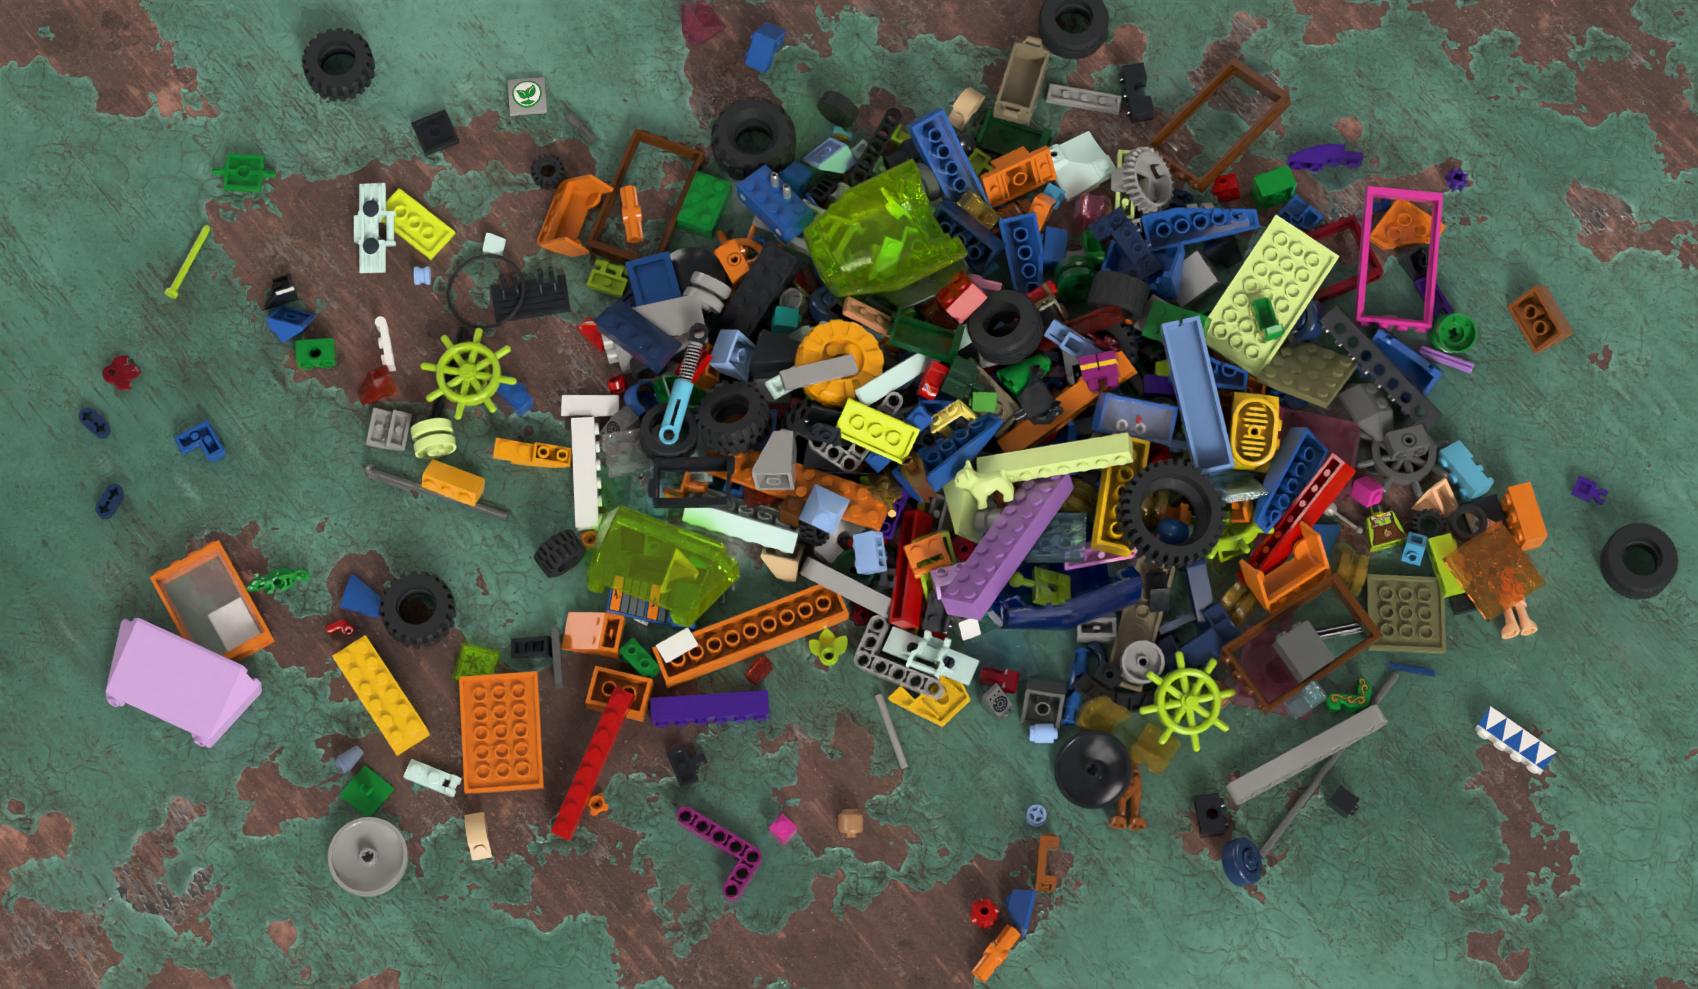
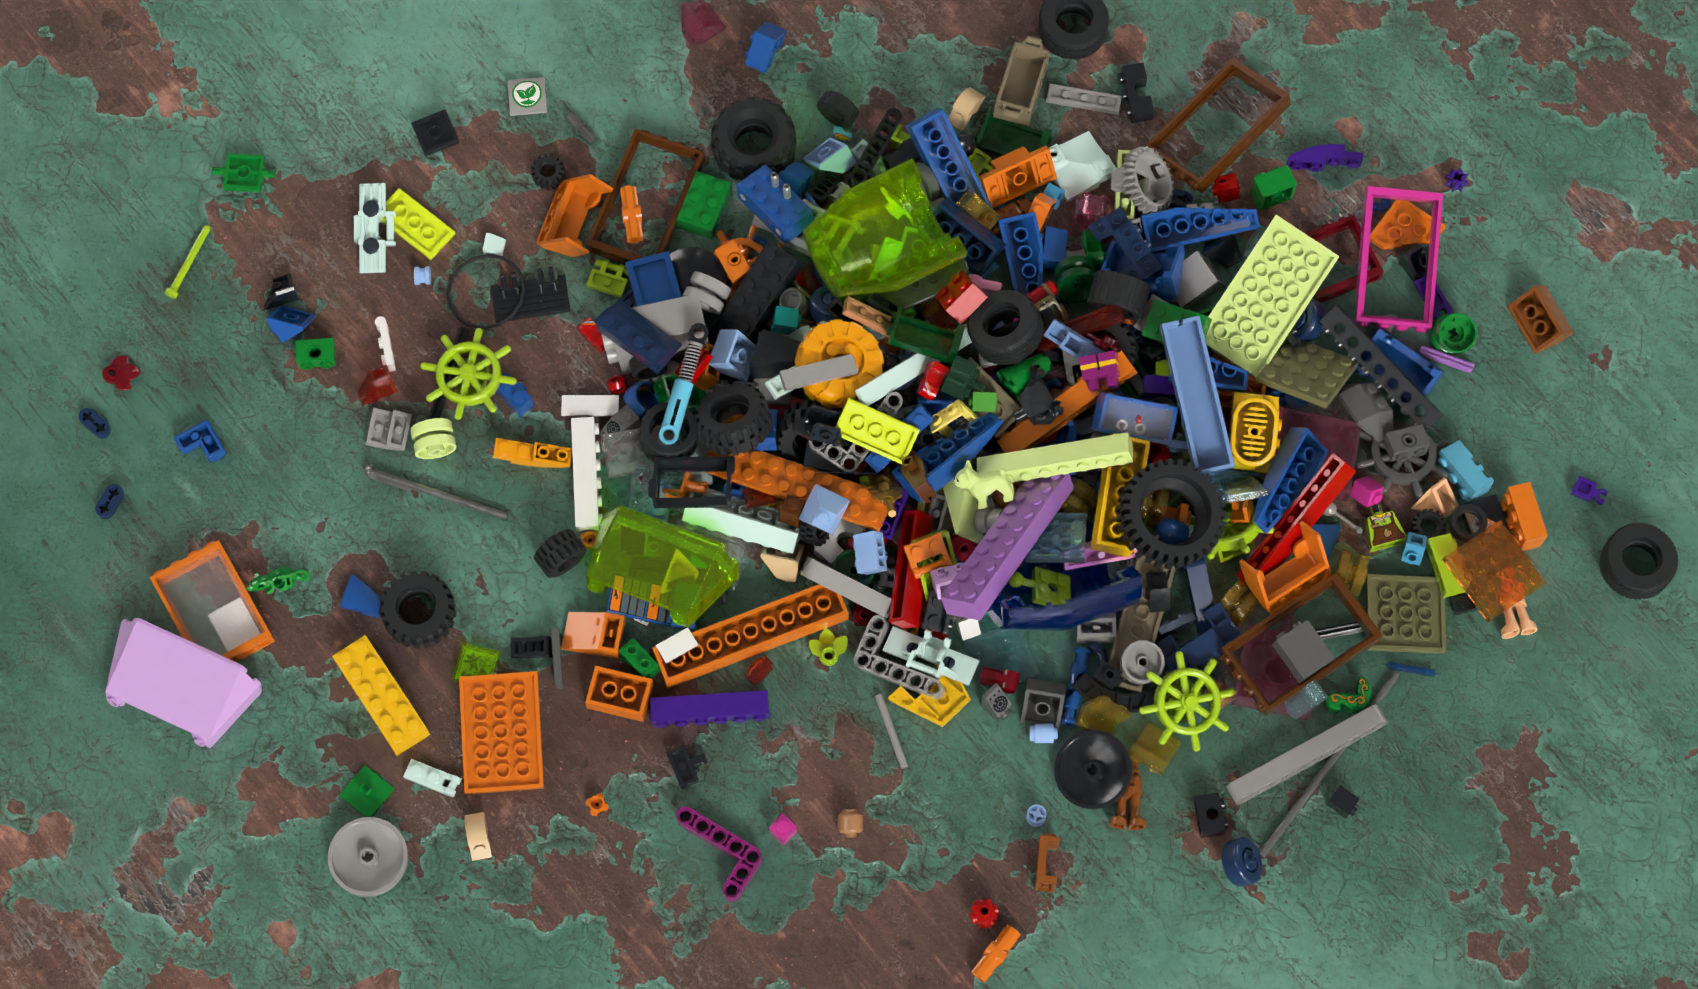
black tyre [302,28,375,102] -> none
red arm [325,620,355,635] -> none
sand blue cone [334,745,364,774] -> none
light orange brick [421,459,485,506] -> none
red brick [551,686,636,841] -> none
light grey slope [752,429,797,490] -> none
blue slope [1004,889,1037,937] -> none
green animal [1250,297,1284,342] -> none
blue slope [1277,194,1324,230] -> none
white brick [1474,706,1556,775] -> none

